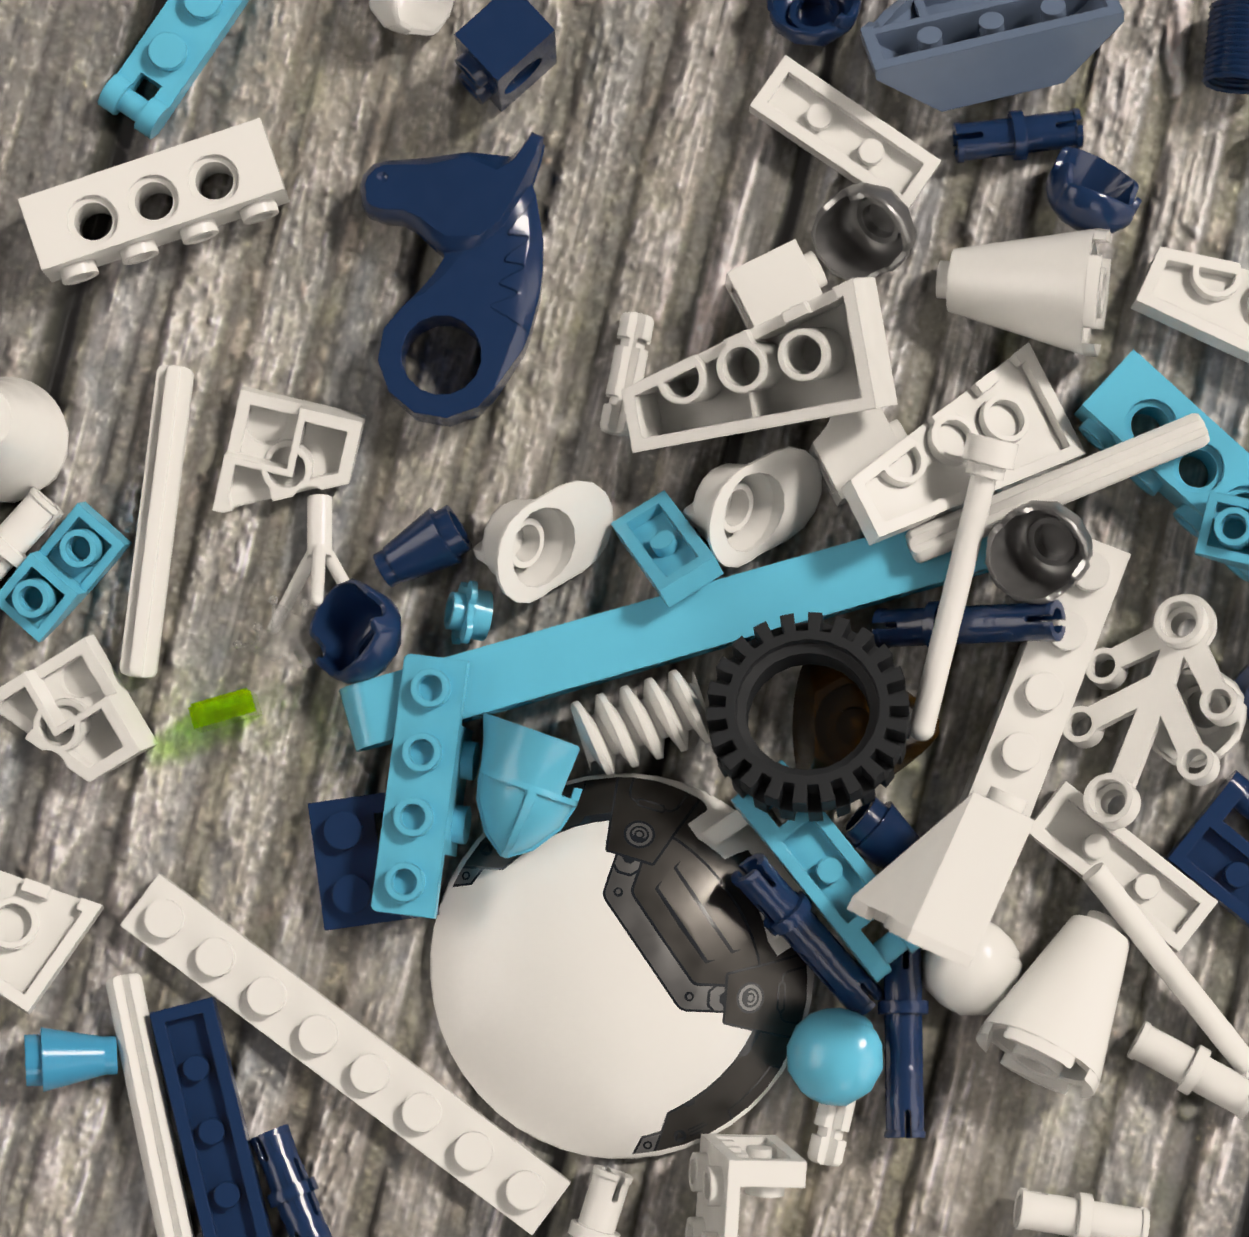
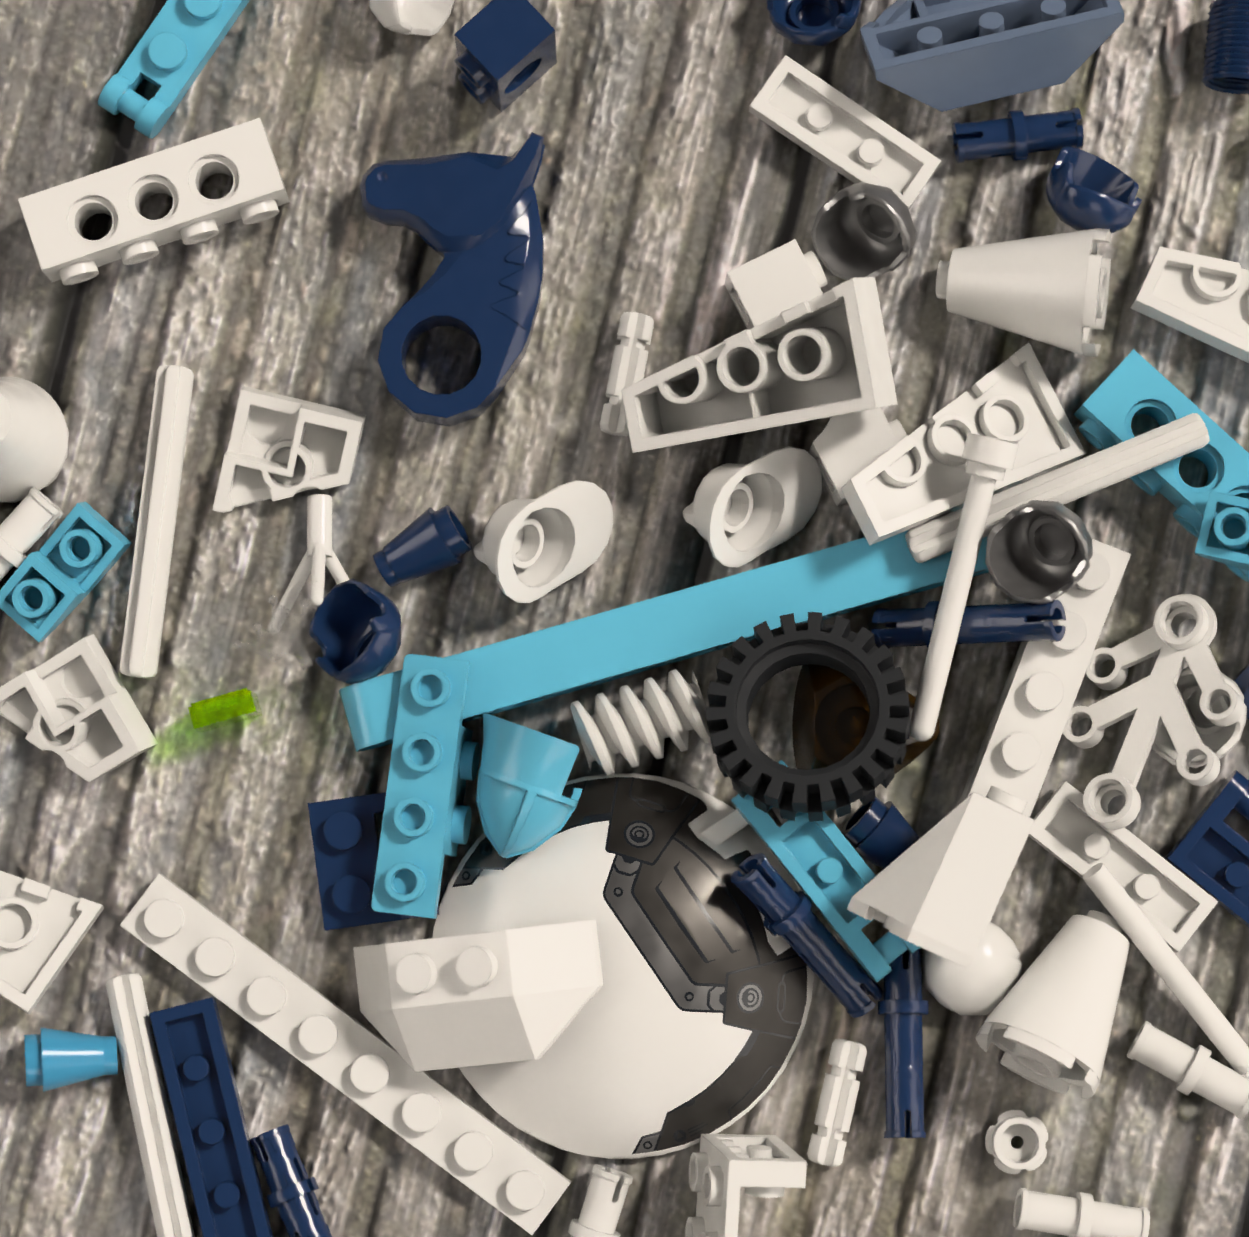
medium azure plate [444,580,493,645] -> none
medium azure plate [611,490,724,608] -> none
medium azure hair [787,1007,883,1107] -> none
none -> white wedge [353,919,603,1072]
none -> white plate [985,1110,1048,1174]

